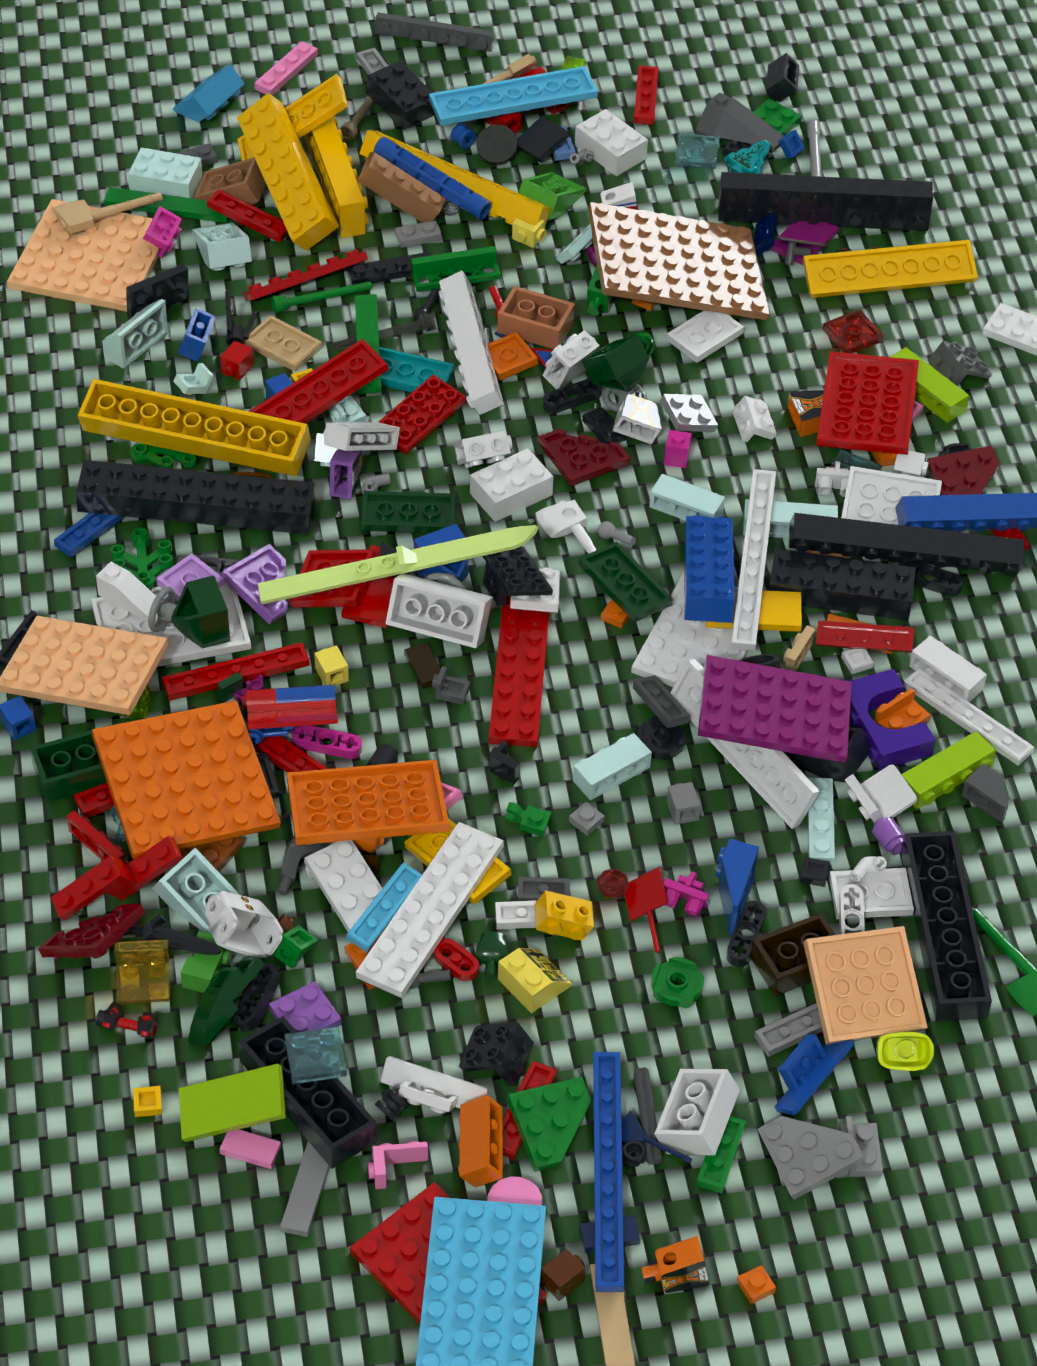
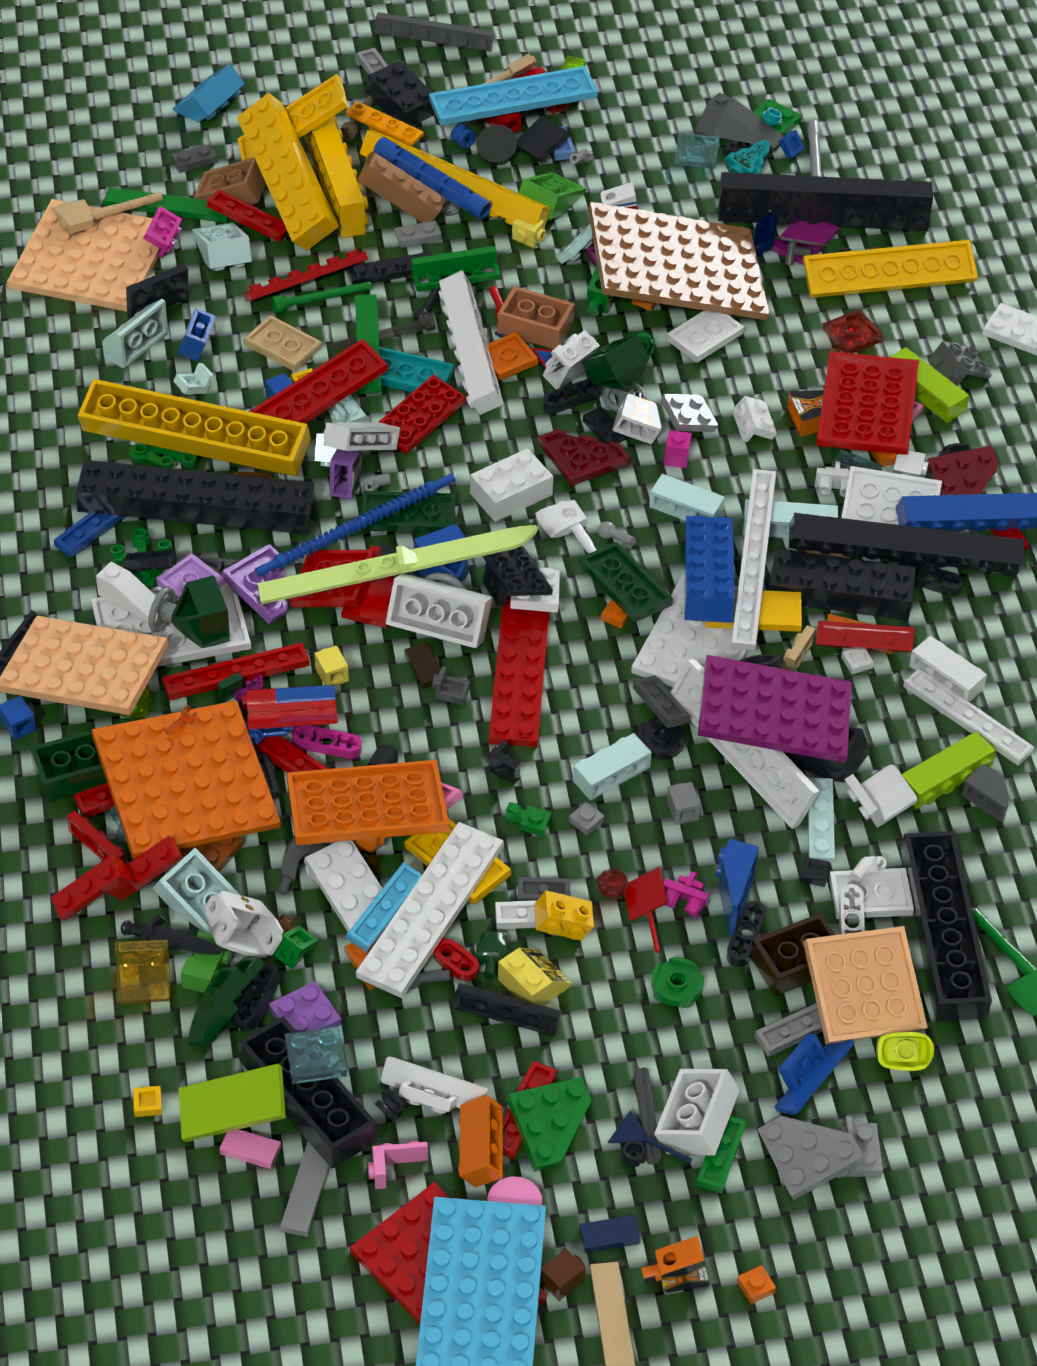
dark red plate [38,904,145,959] -> none
black piece [96,1001,159,1039] -> none
light aqua brick [128,148,203,198] -> none
red brick [220,341,254,380] -> none
black plant [225,291,257,346] -> none
bright pink plate [254,41,318,95] -> none
white brick [453,431,512,468] -> none
black bracket [459,1023,534,1086] -> none
white brick [575,109,648,176] -> none
blue plate [593,1052,624,1292] -> none
red plate [634,65,658,125] -> none
black brick [766,53,799,103] -> none
dark purple arch [849,669,936,771] -> none
medium lavender brick [872,817,904,855] -> none
orange bracket [875,688,931,729] -> none
none -> black plate [122,549,175,572]
none -> clear orange hand [164,706,197,735]
none -> blue hose [255,473,456,577]
none -> light orange bracket [346,101,424,145]
none -> black plate [454,983,560,1037]
none -> teal plate [762,107,782,126]

